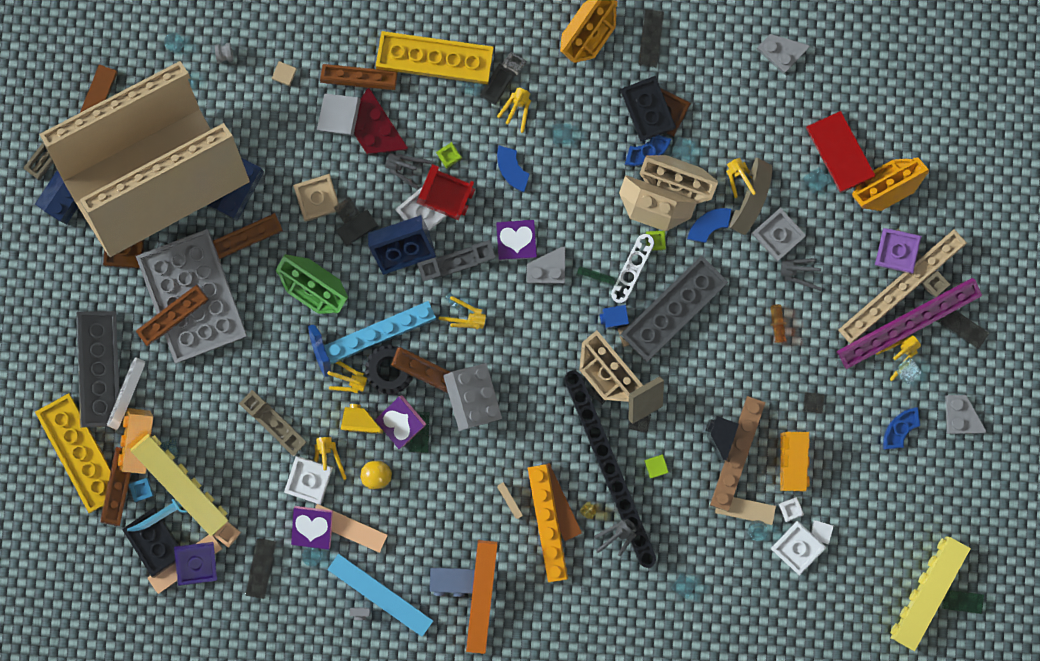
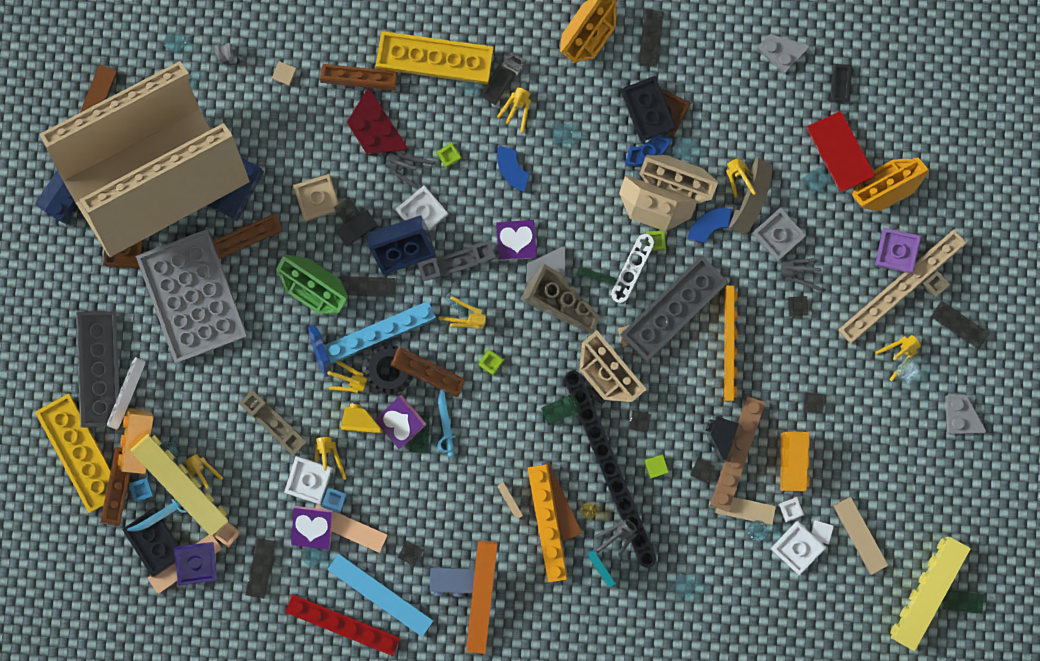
dark tan tile [23,143,54,181] -> none
dark orange tile [136,284,209,346] -> none
light grey tile [317,93,361,136] -> none
light grey plate [350,607,371,620] -> none
yellow hair [360,461,392,490] -> none
red panel [416,164,475,221] -> none
light grey brick [443,363,502,431] -> none
blue brick [599,305,629,329] -> none
dark tan tile [629,377,664,424] -> none
clear orange axle [770,304,787,343] -> none
magenta plate [837,278,982,369] -> none
blue tile [883,407,920,450] -> none
none -> yellow plant [184,454,223,490]
none -> red plate [285,594,401,656]
none -> dark azure plate [321,487,346,513]
none -> clear smoke tile [338,276,395,298]
none -> clear smoke tile [397,540,424,567]
none -> medium azure sword [437,390,456,458]
none -> lime tile [478,349,504,376]
none -> dark tan wedge [520,264,600,334]
none -> clear green tile [541,393,581,426]
none -> teal tile [587,550,616,587]
none -> clear smoke tile [690,458,716,484]
none -> light orange plate [724,286,738,402]
none -> clear smoke tile [787,296,809,317]
none -> pearl dark grey tile [830,64,852,104]
none -> tan tile [833,497,888,575]

